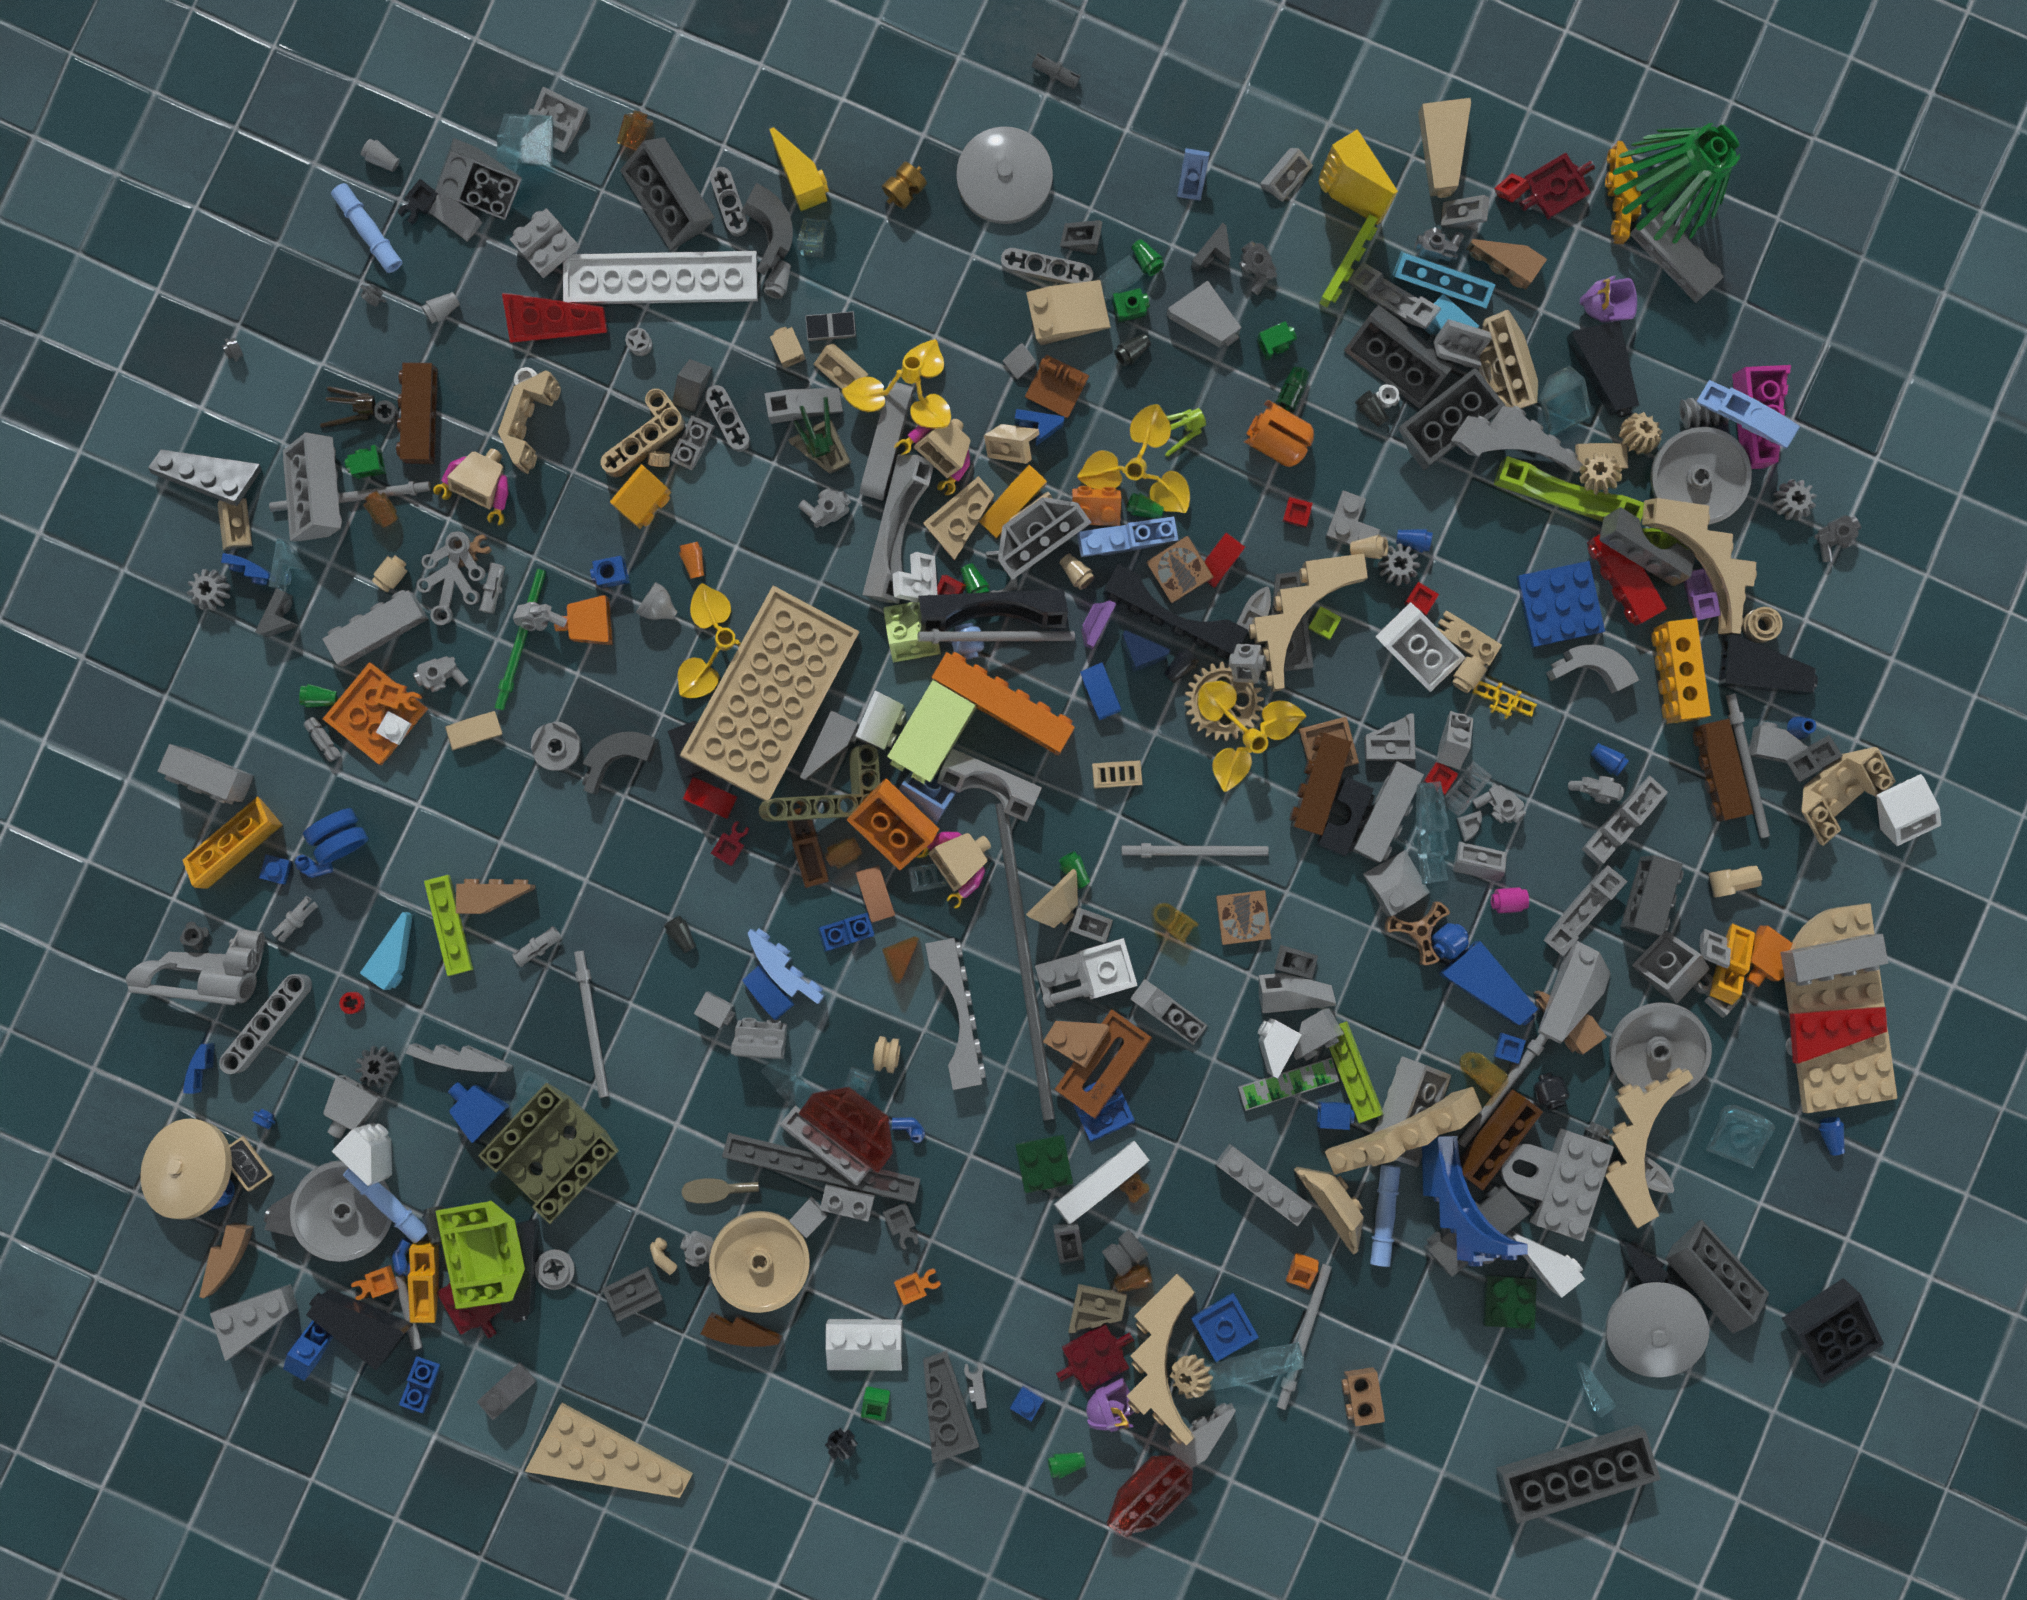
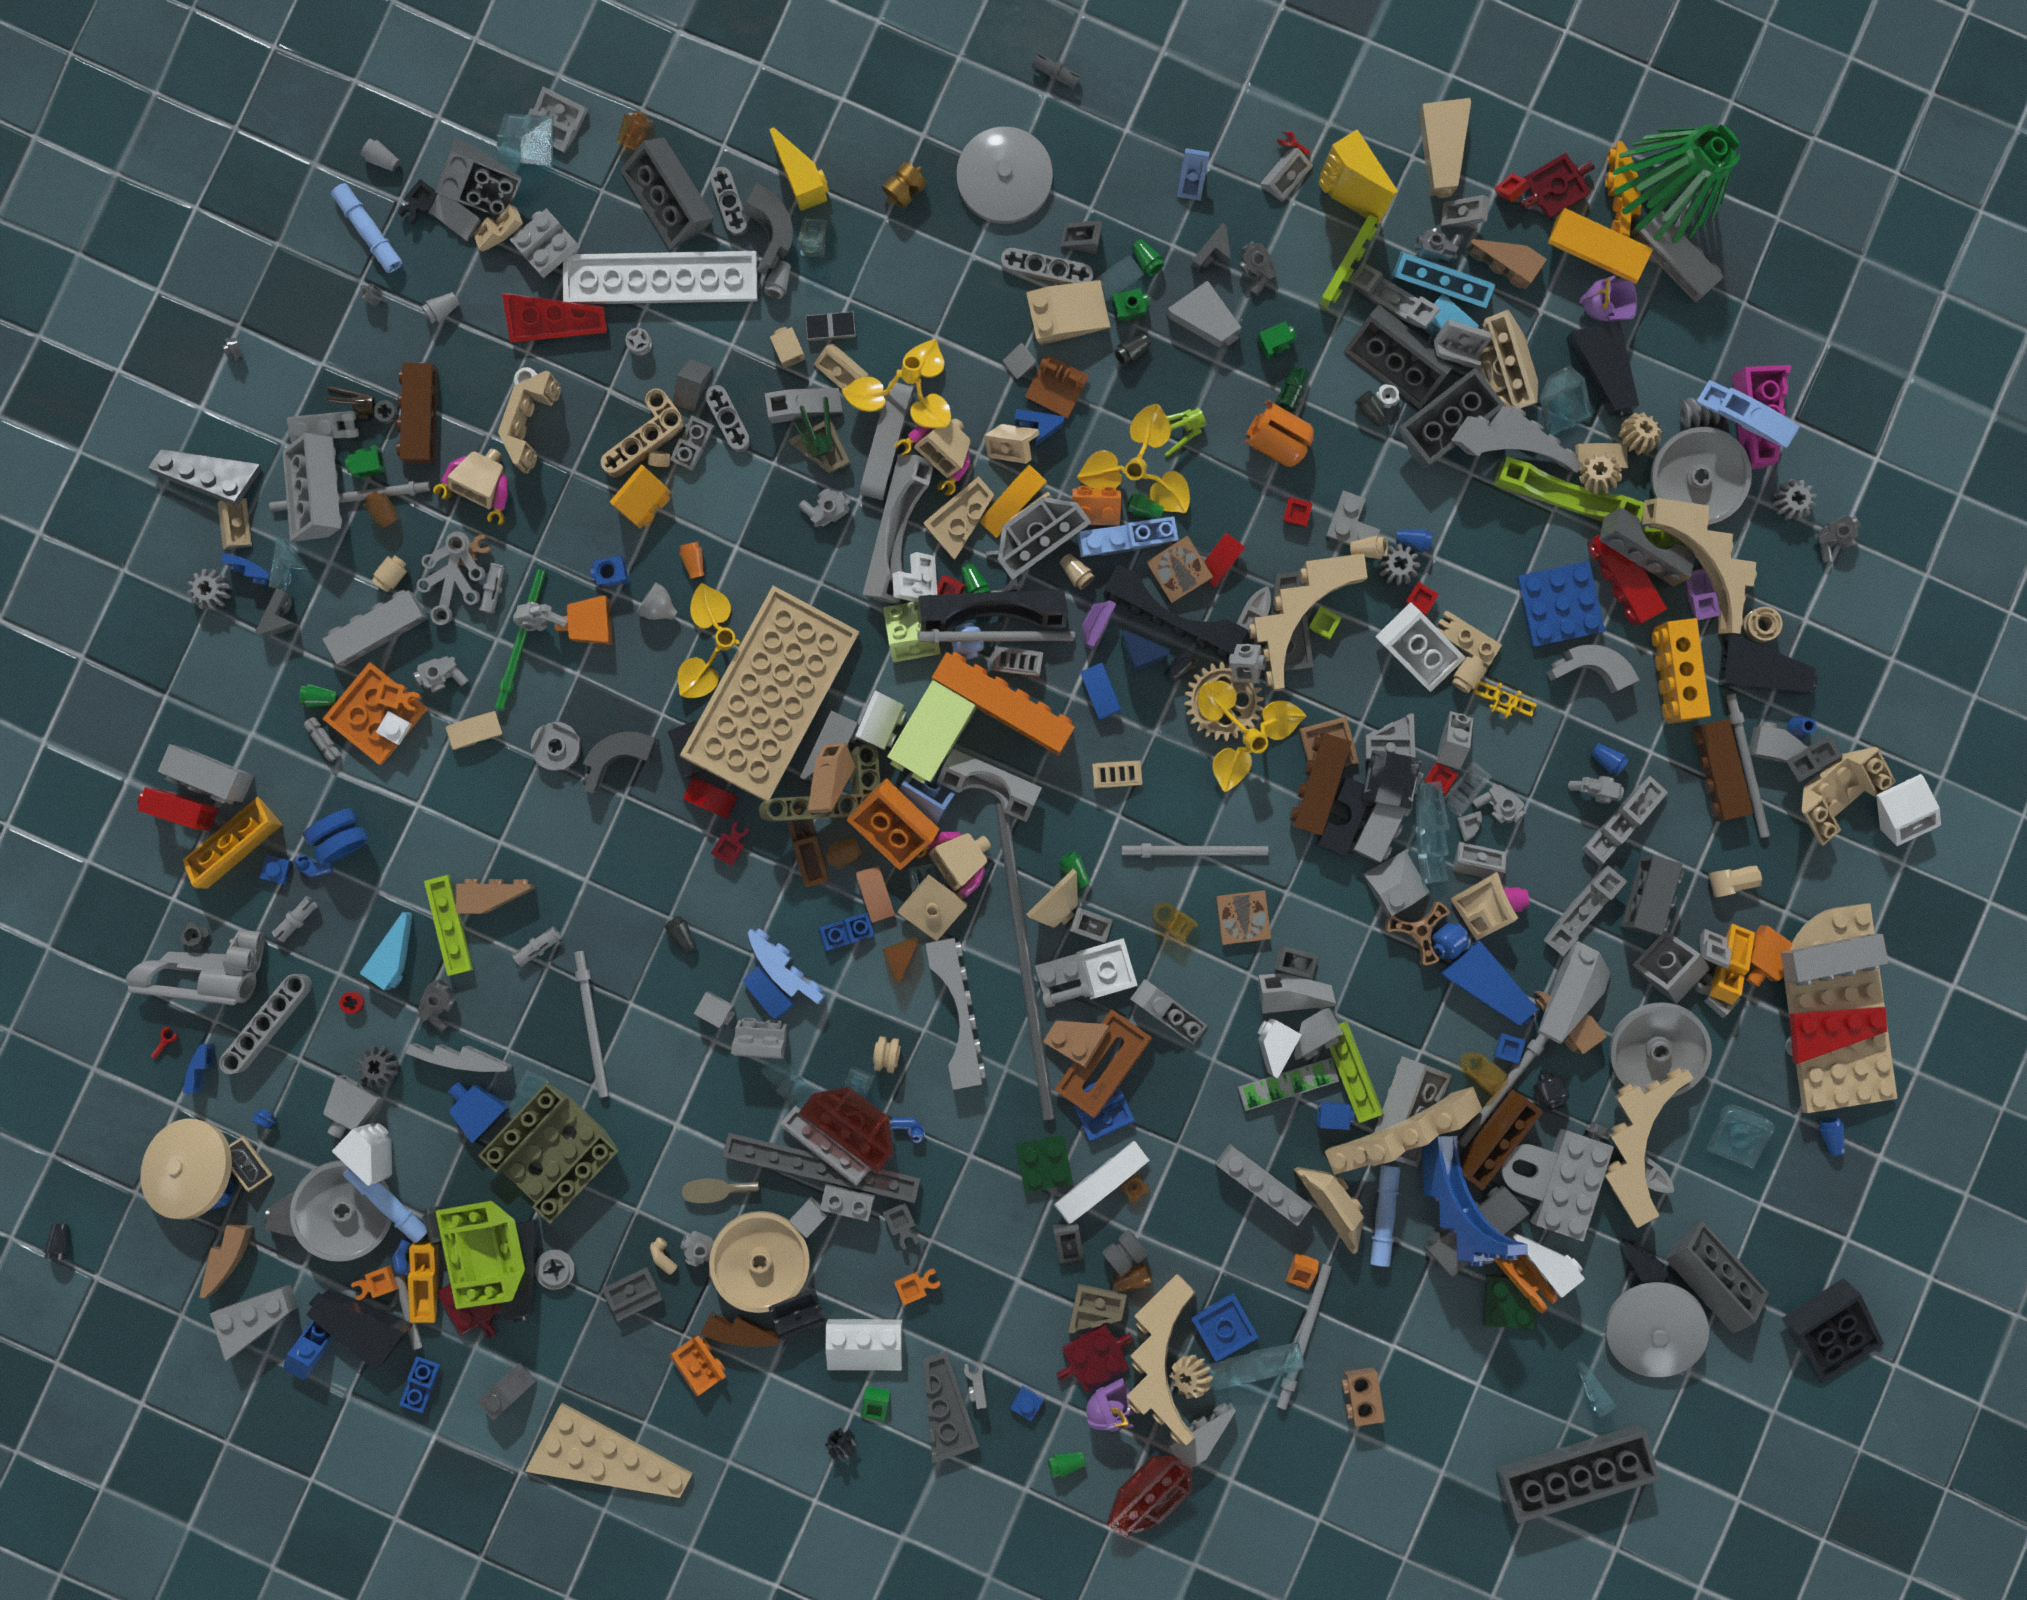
none -> black cone [43,1224,69,1260]
none -> red window [137,787,219,831]
none -> red hand [151,1027,179,1059]
none -> light grey plate [286,411,359,443]
none -> flat silver piece [417,979,456,1032]
none -> tan slope [473,204,523,251]
none -> orange bracket [669,1336,726,1397]
none -> black hinge [768,1289,826,1342]
none -> medium nougat slope [808,743,856,813]
none -> tan plate [898,874,967,941]
none -> light grey slope [991,646,1043,678]
none -> red hand [1277,131,1310,156]
none -> black slope [1361,750,1422,809]
none -> tan plate [1451,872,1518,941]
none -> orange hinge [1494,1255,1558,1313]
none -> light orange slope [1548,208,1653,284]

